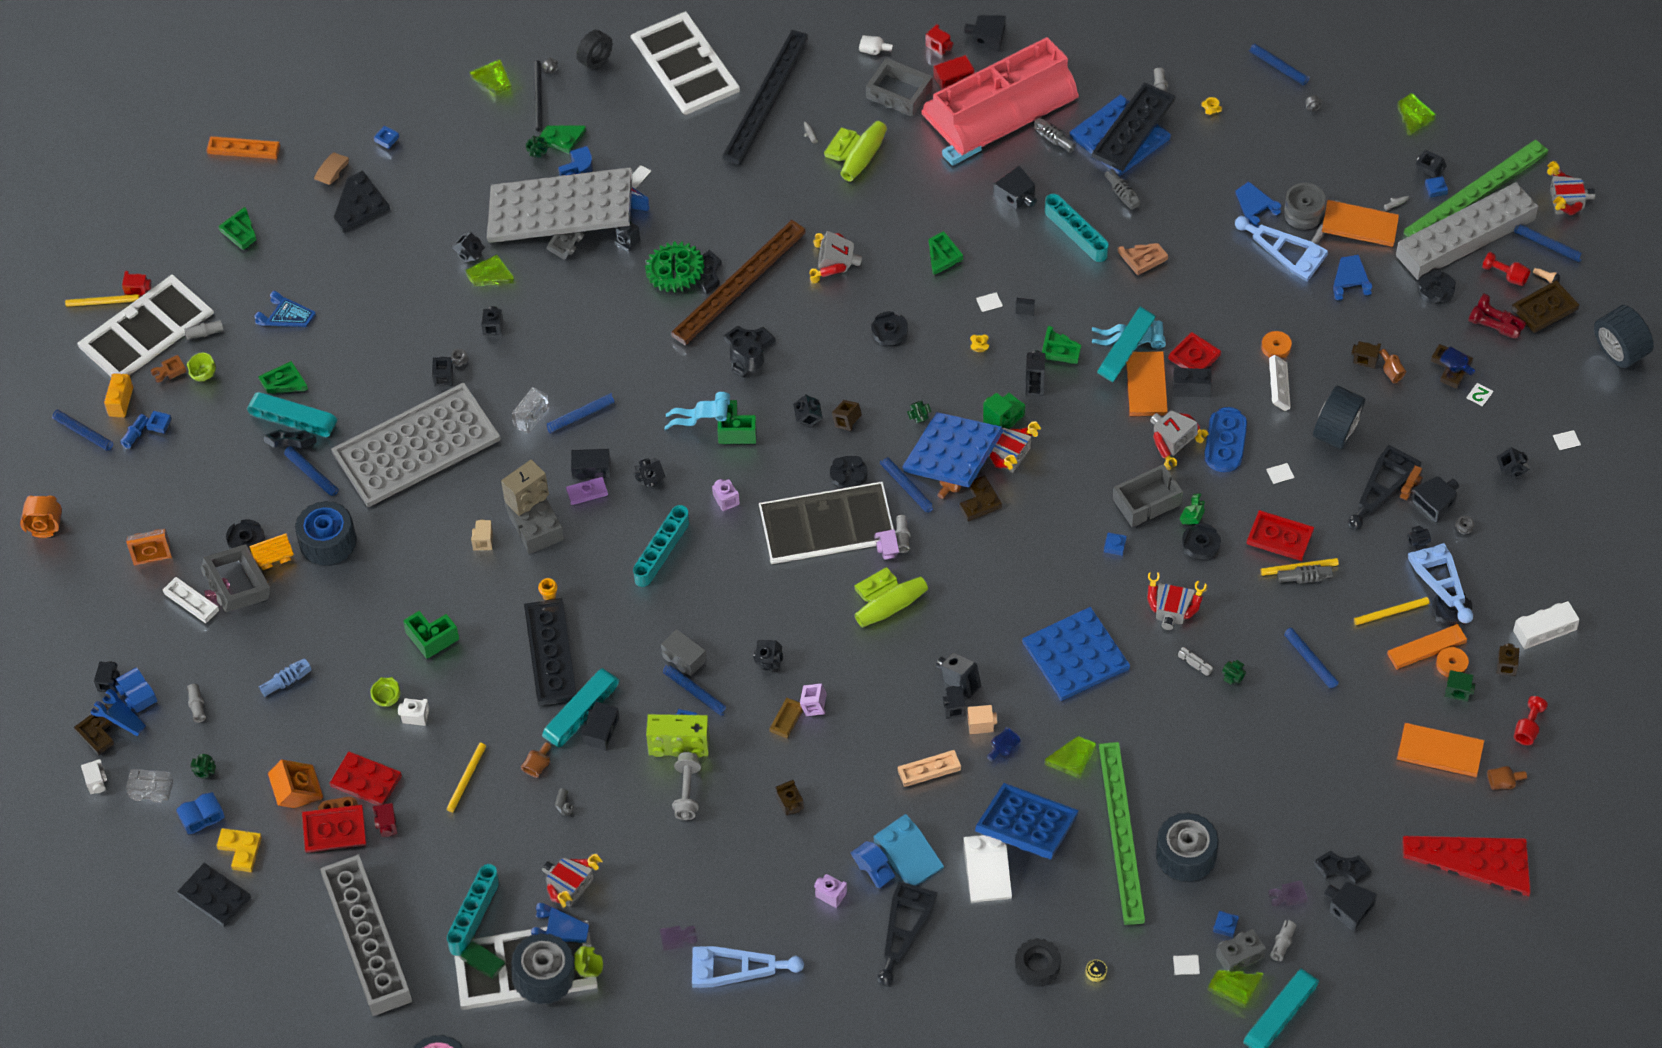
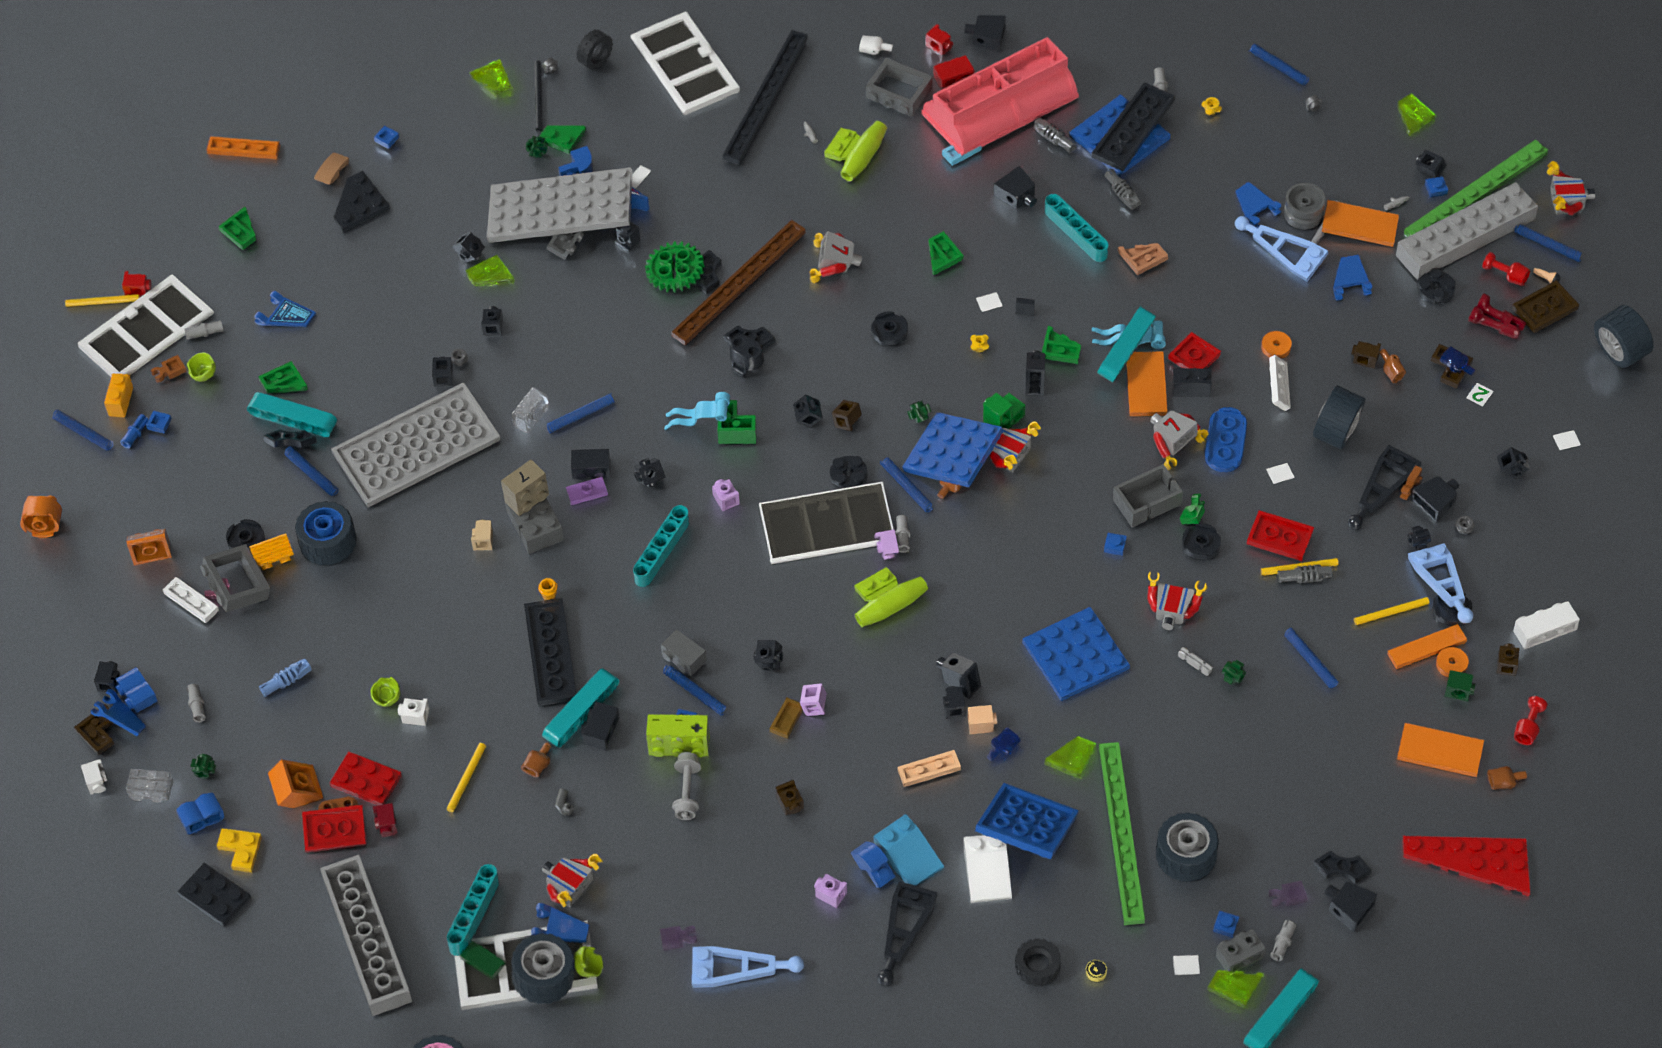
green brick [403,611,459,659] -> none
dark brown plate [959,475,1002,521] -> none

